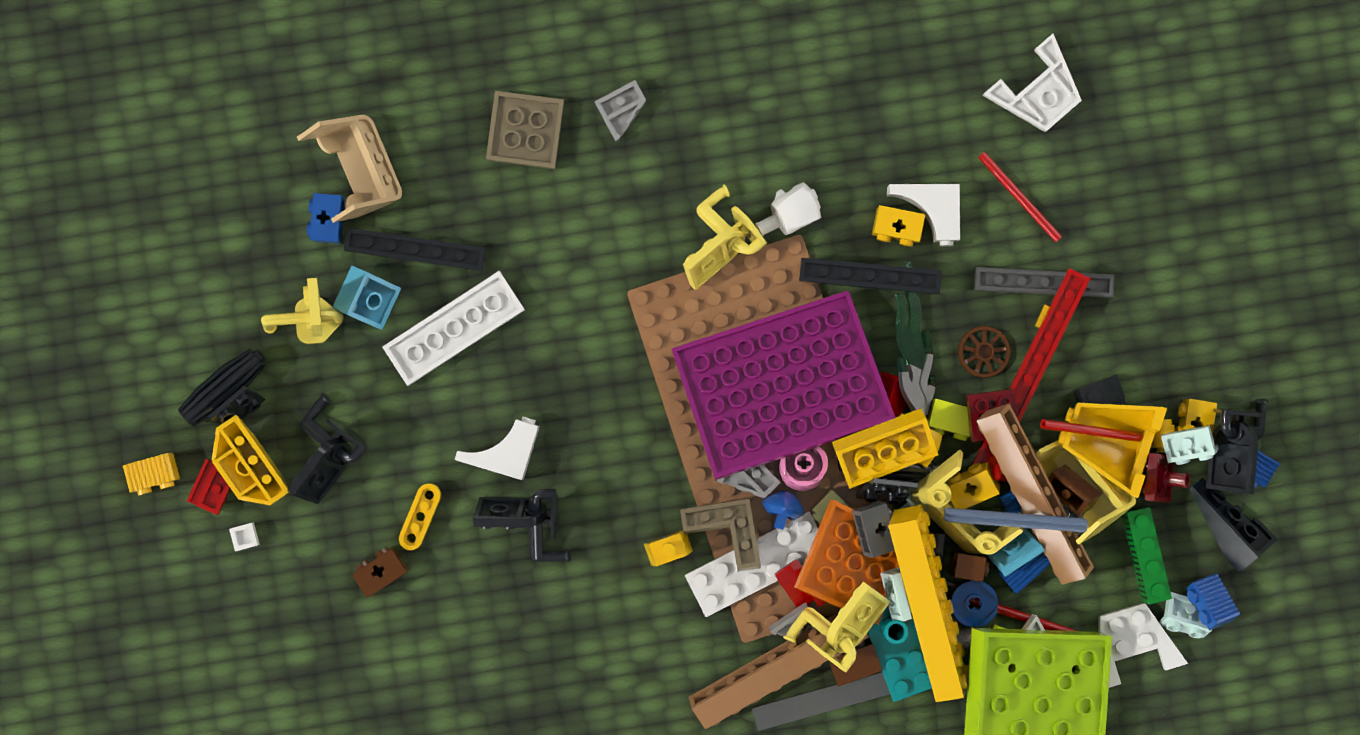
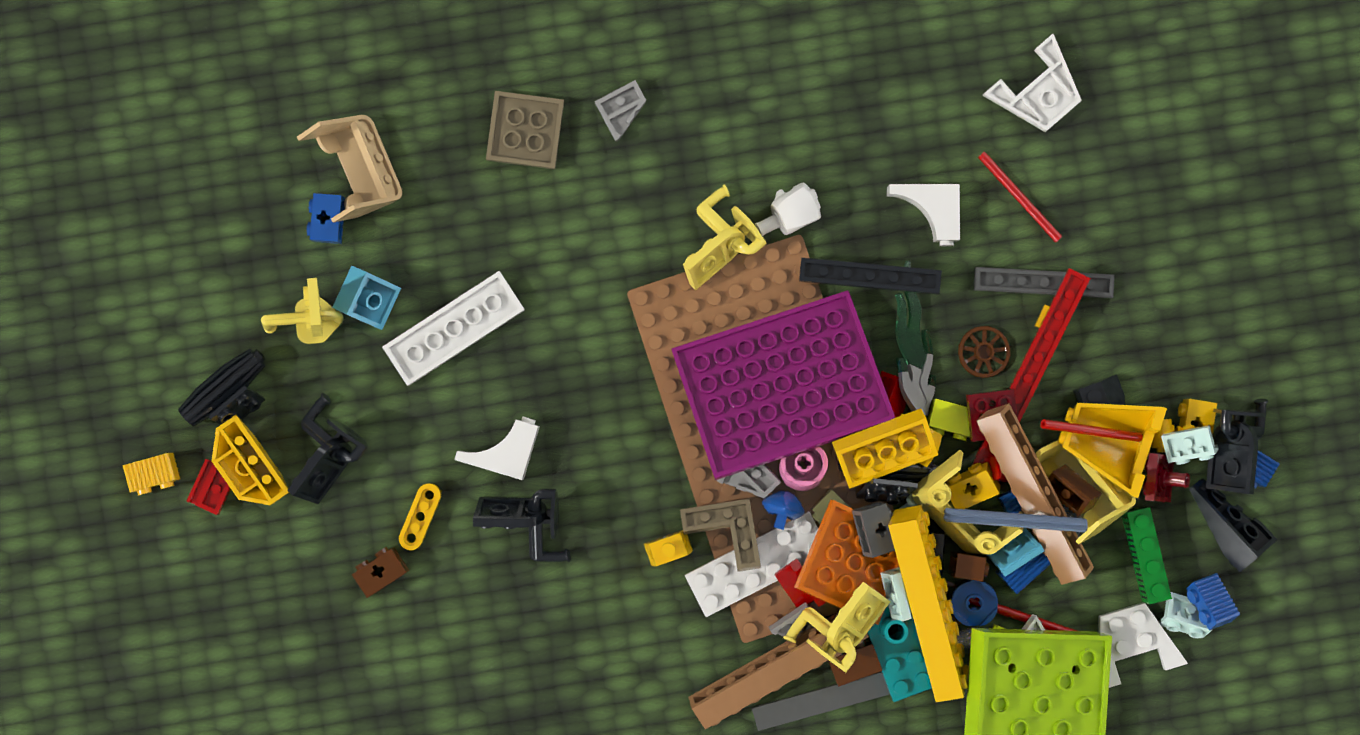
white plate [229,522,260,551] -> none
black plate [344,228,486,271] -> none
yellow brick [872,205,925,247] -> none

